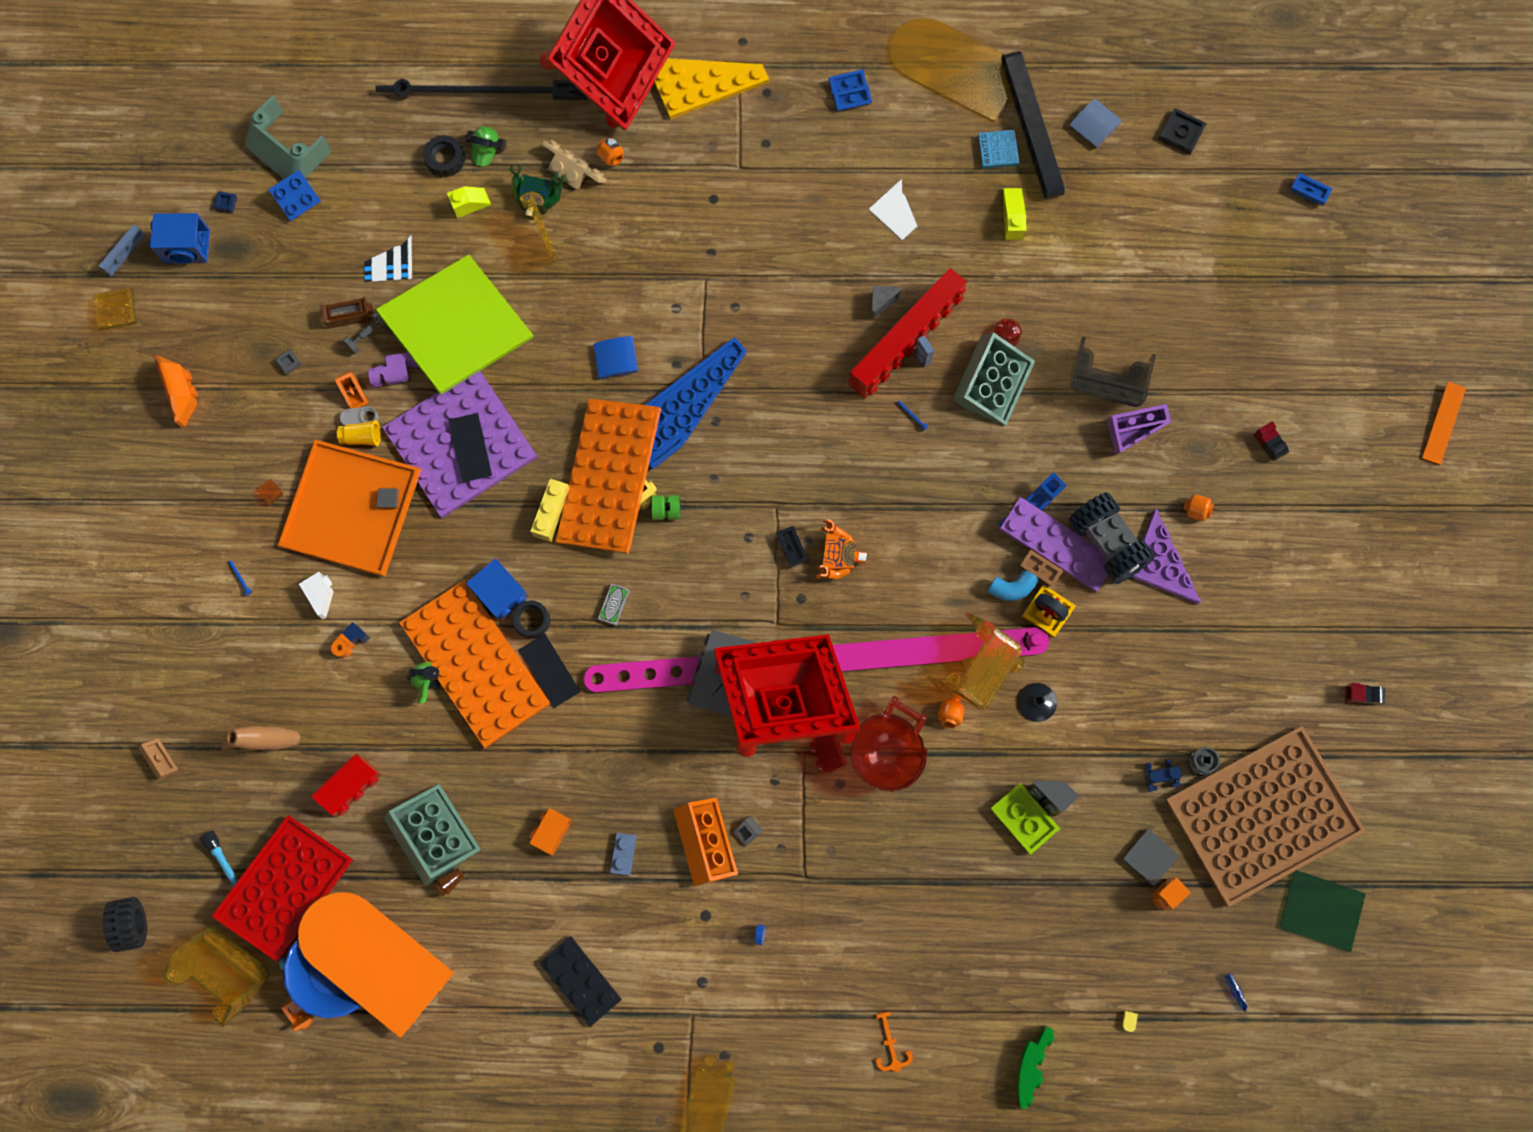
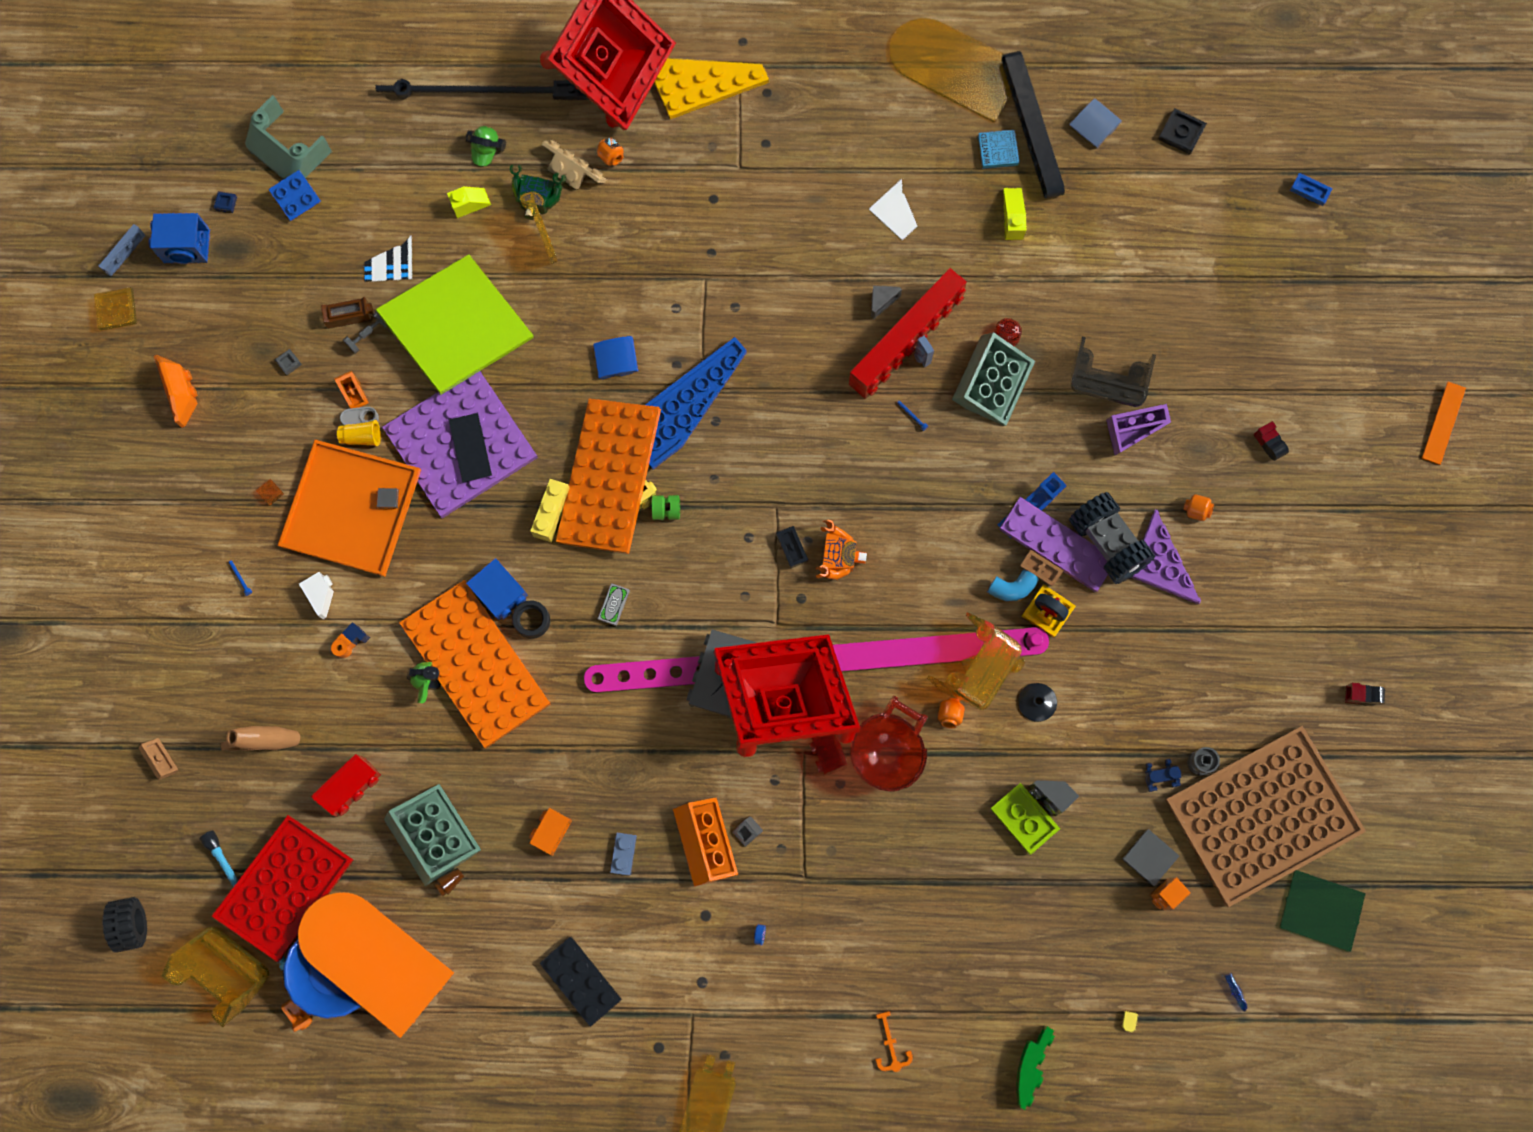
medium lavender plate [369,352,418,387] -> none
black tyre [423,135,465,178] -> none
black piece [519,634,581,708] -> none
blue slope [828,69,872,111] -> none

